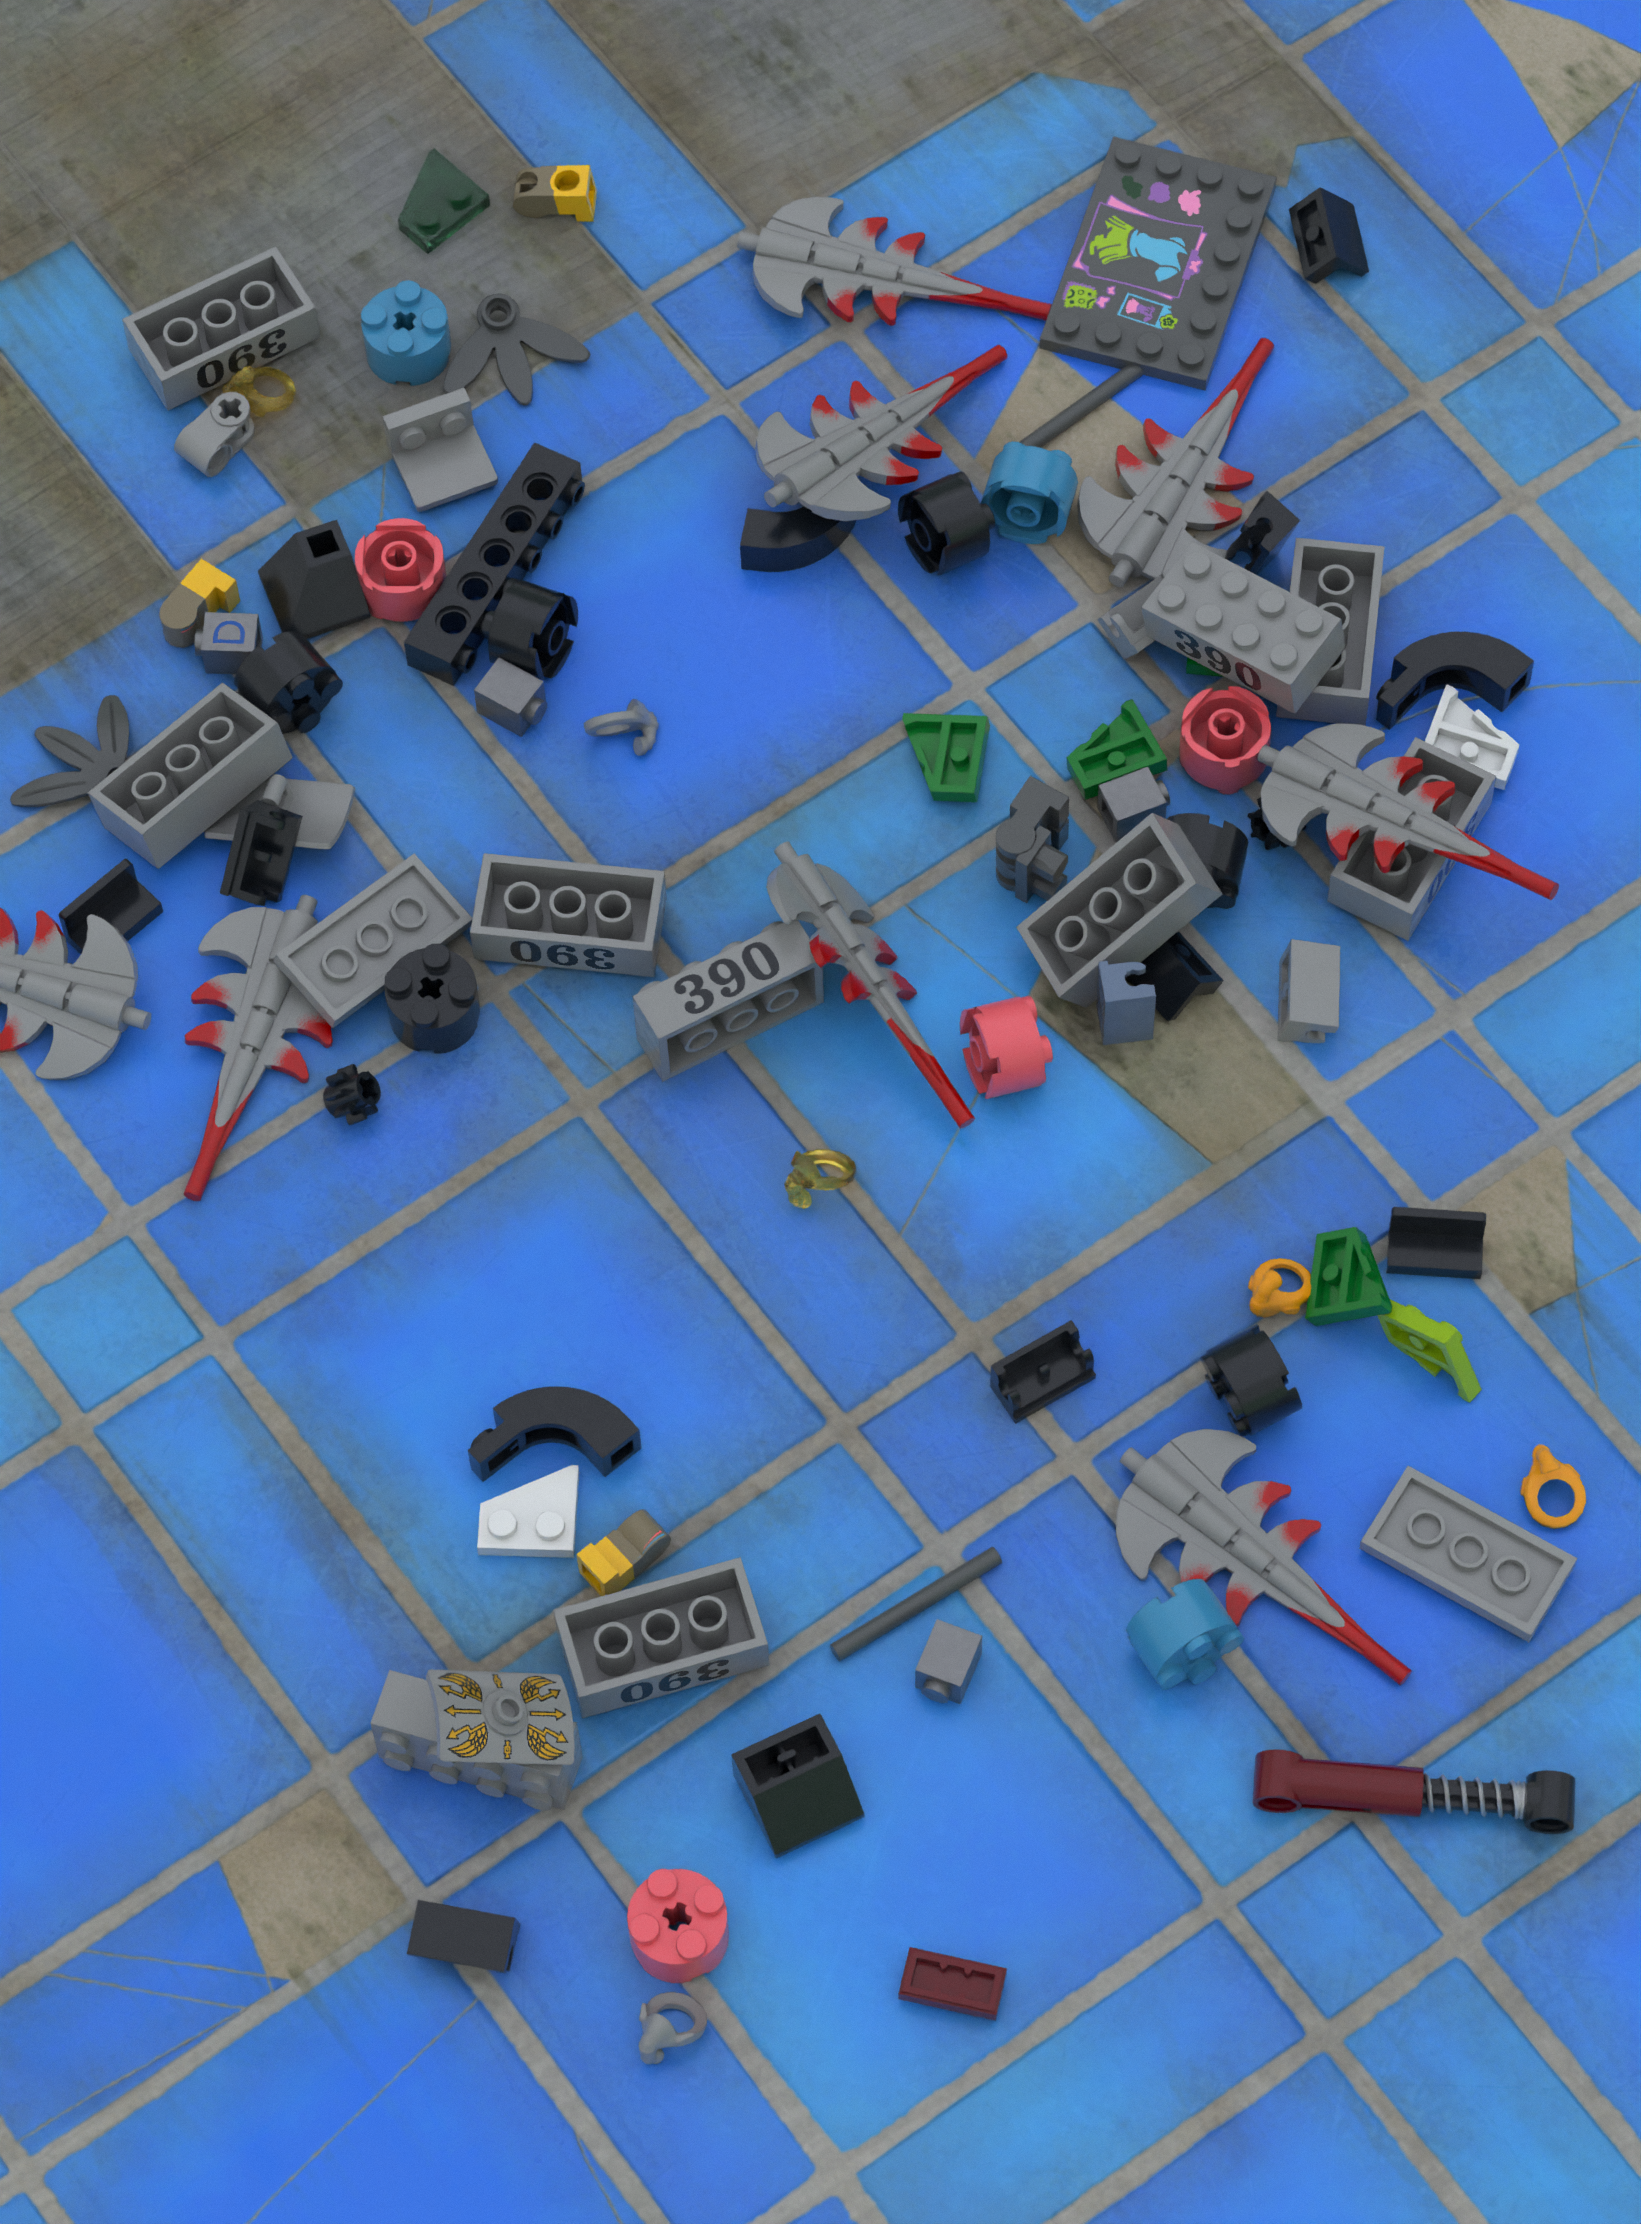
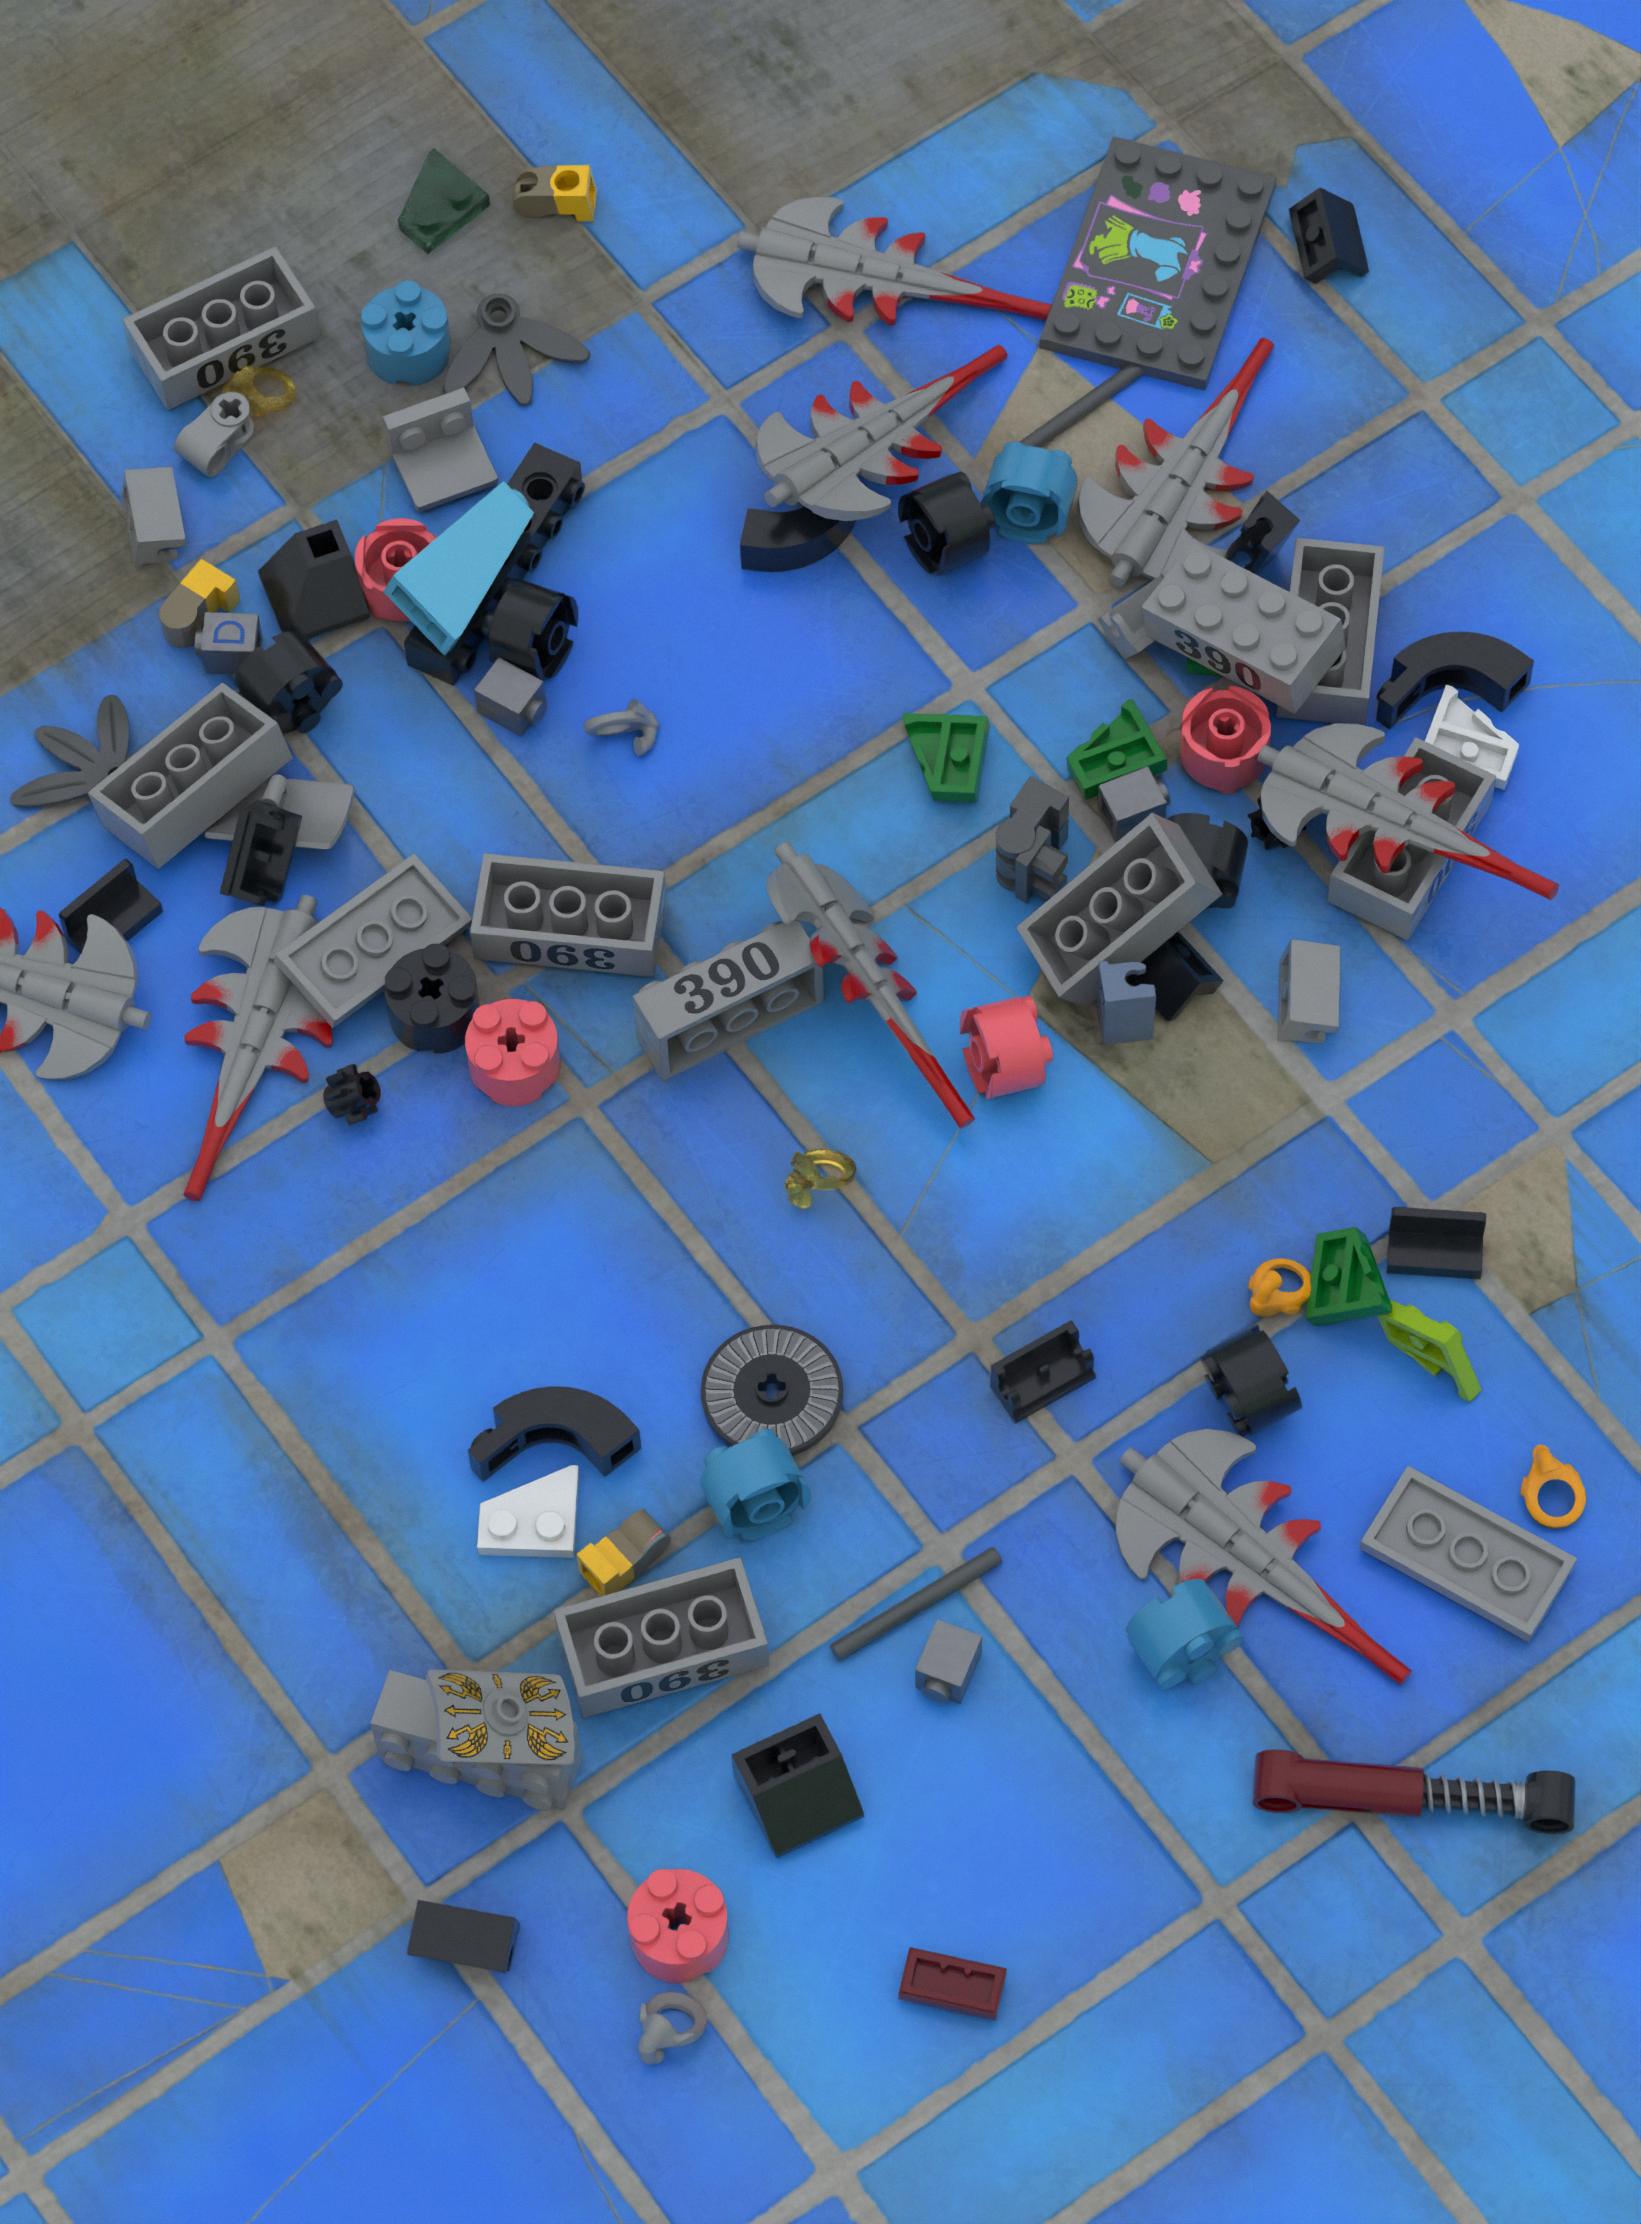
none -> light grey hinge [121,467,186,567]
none -> medium azure slope [383,481,534,656]
none -> coral brick [465,999,561,1106]
none -> dark azure brick [700,1429,811,1541]
none -> piece [701,1325,843,1456]

